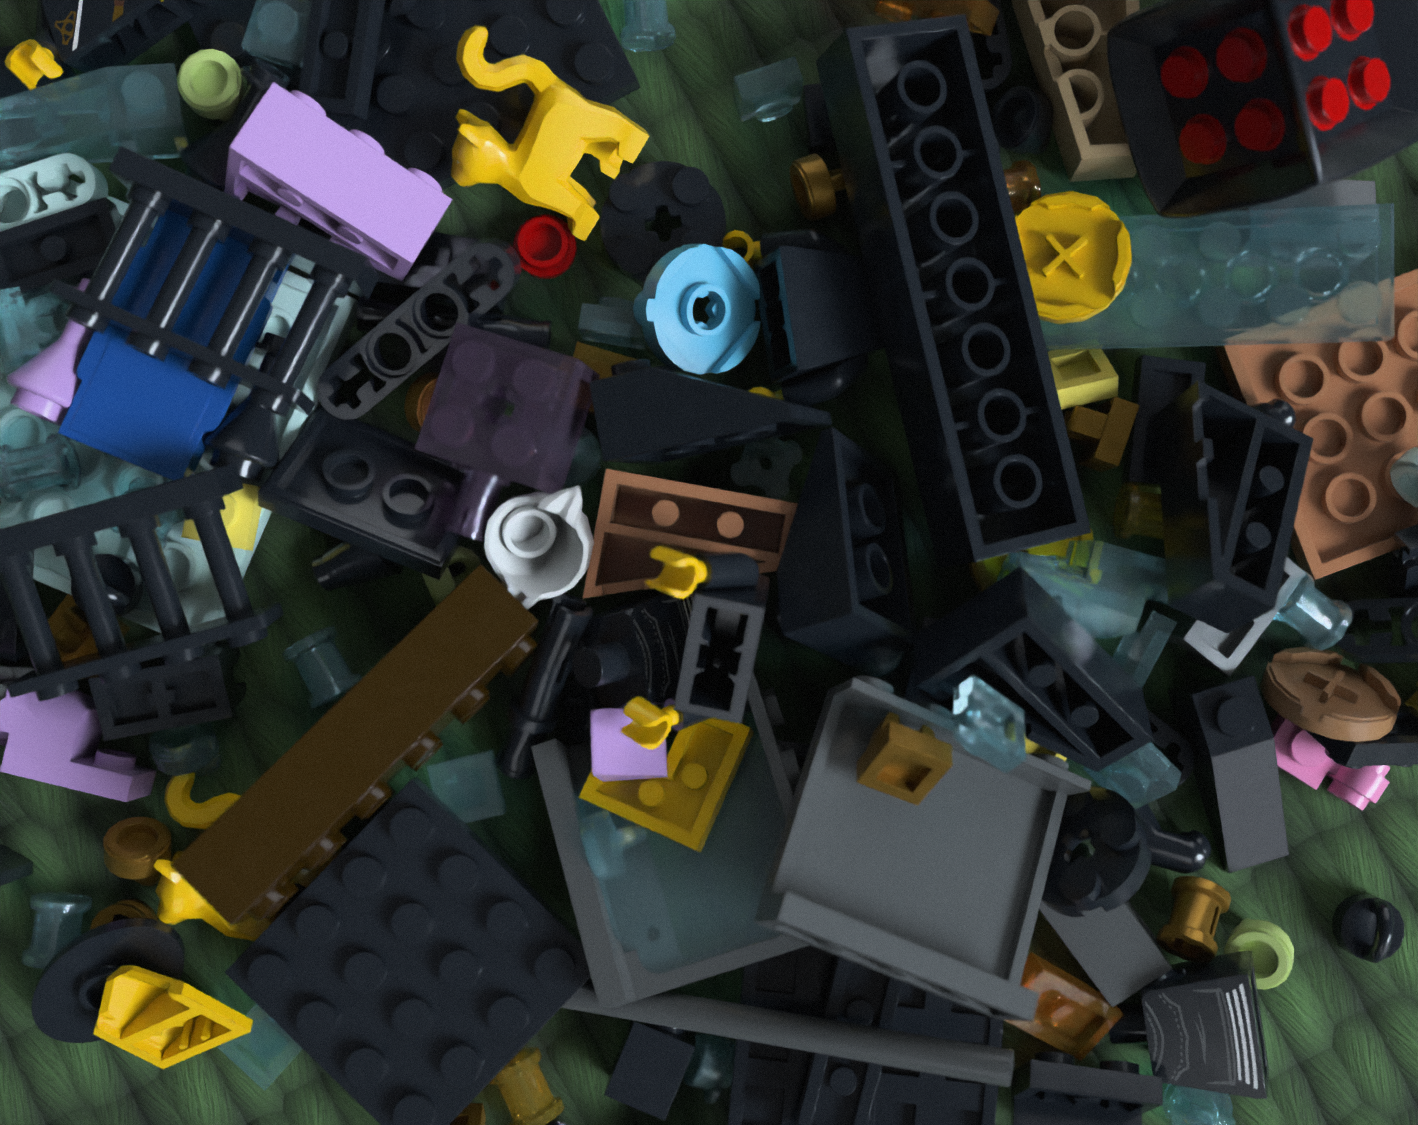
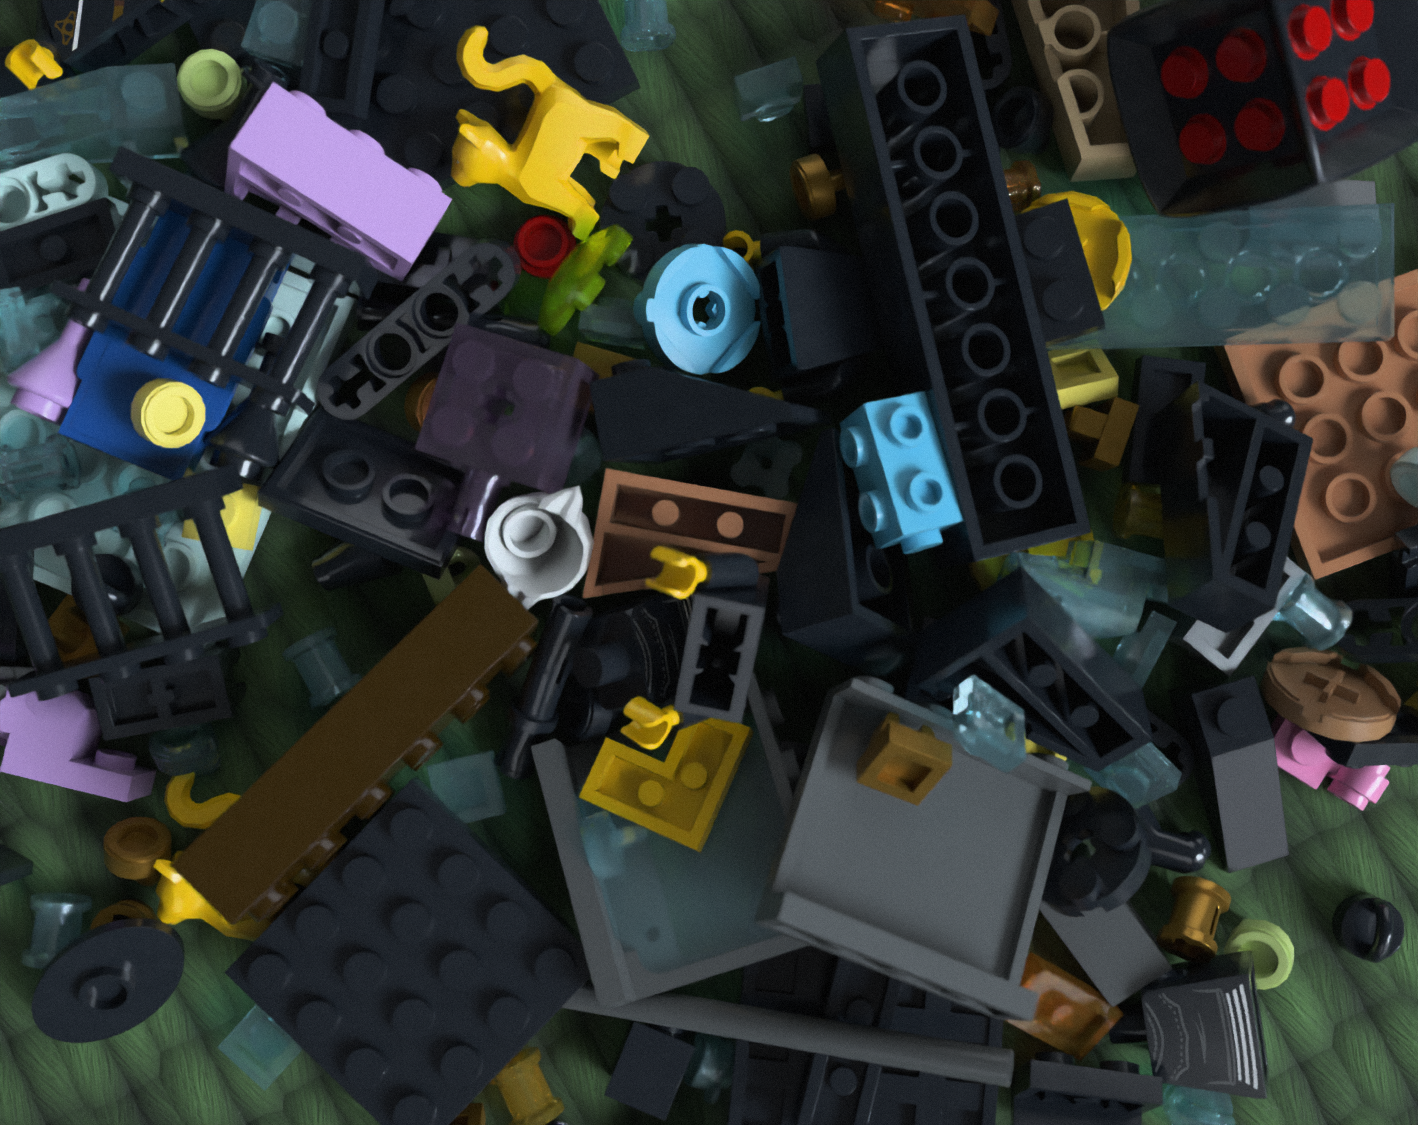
yellow slope [93,965,253,1069] -> none
lavender slope [590,708,668,782] -> none
none -> light yellow tile [131,378,205,448]
none -> clear neon green dish [537,223,633,337]
none -> medium azure brick [839,391,964,554]
none -> black plate [1015,198,1106,347]

